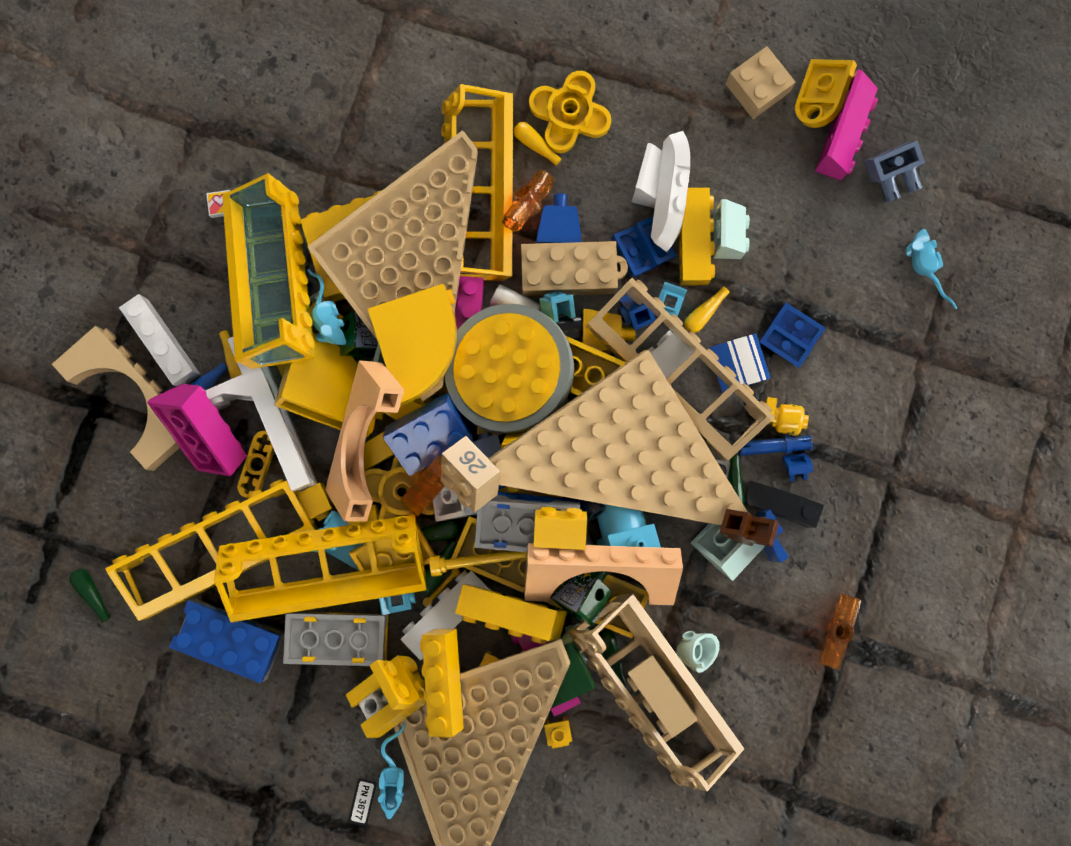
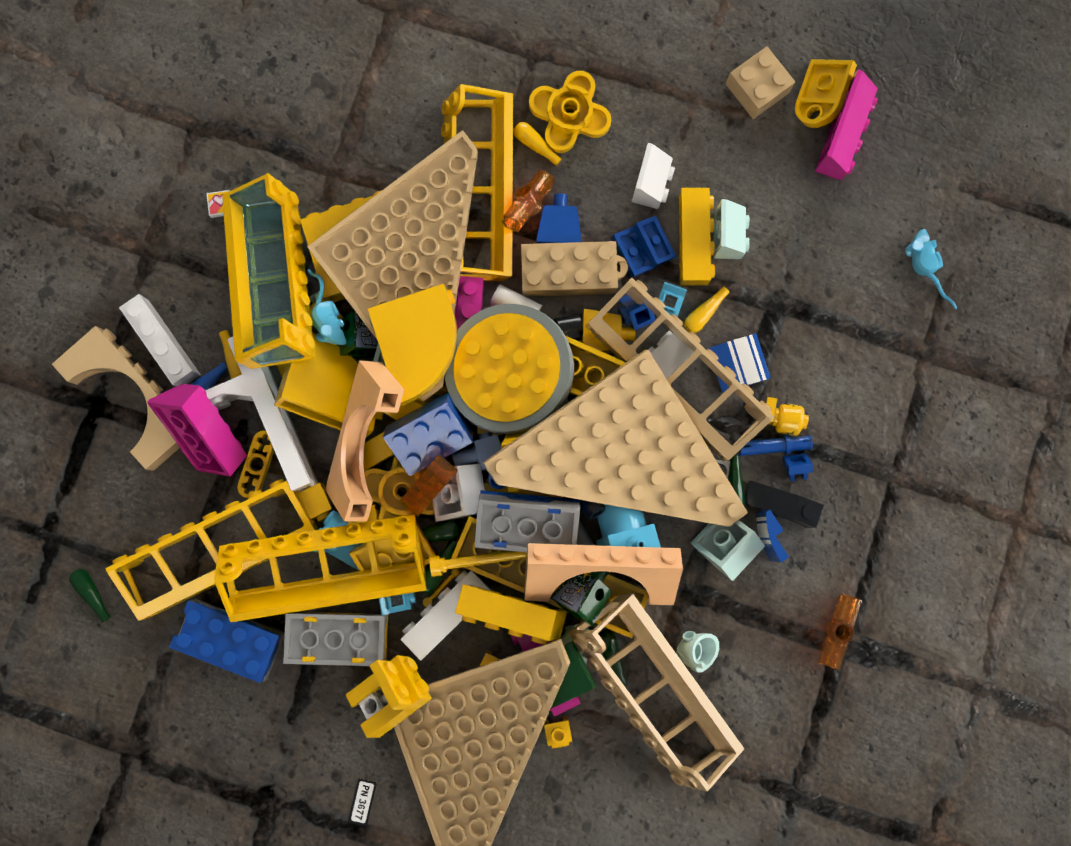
medium azure animal [378,724,405,819] -> none
yellow brick [420,629,464,737] -> none
tan brick [441,436,501,513] -> none
yellow brick [534,507,587,550] -> none
medium azure window [539,291,576,323] -> none
tan wedge [627,654,697,738] -> none
white brick [651,131,690,252] -> none
reddish brown brick [720,509,779,547] -> none
blue slope [760,302,826,368] -> none
sand blue brick [864,141,925,202] -> none

